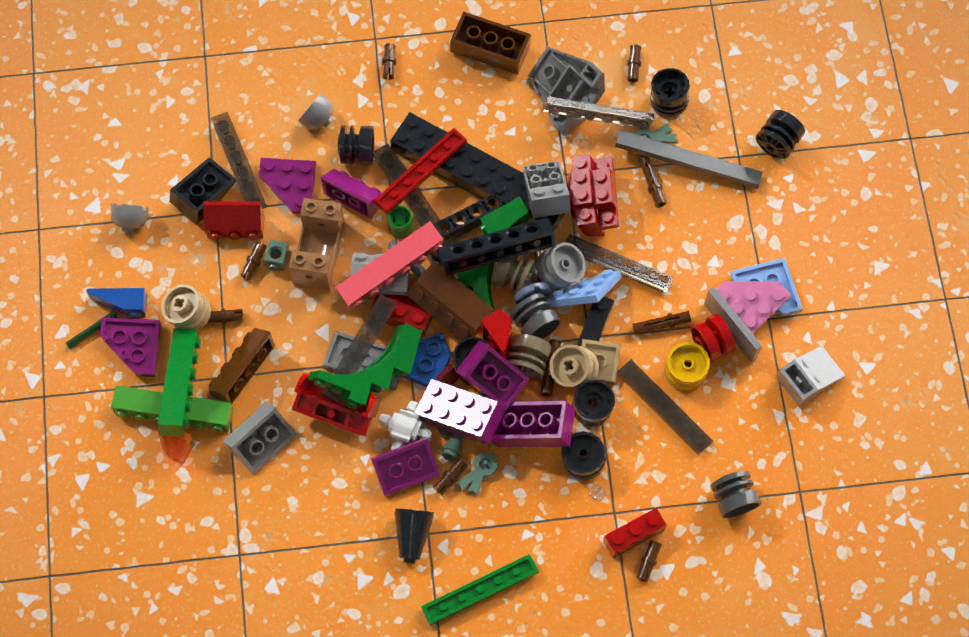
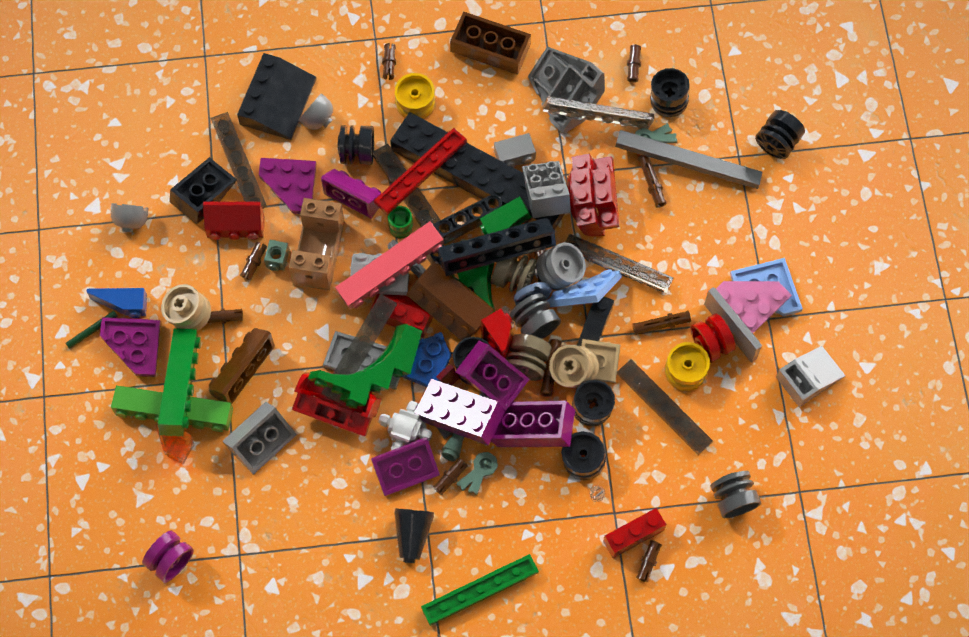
none -> magenta wheel [142,530,194,583]
none -> black slope [237,53,317,140]
none -> yellow wheel [394,73,435,119]
none -> light grey brick [494,133,536,168]

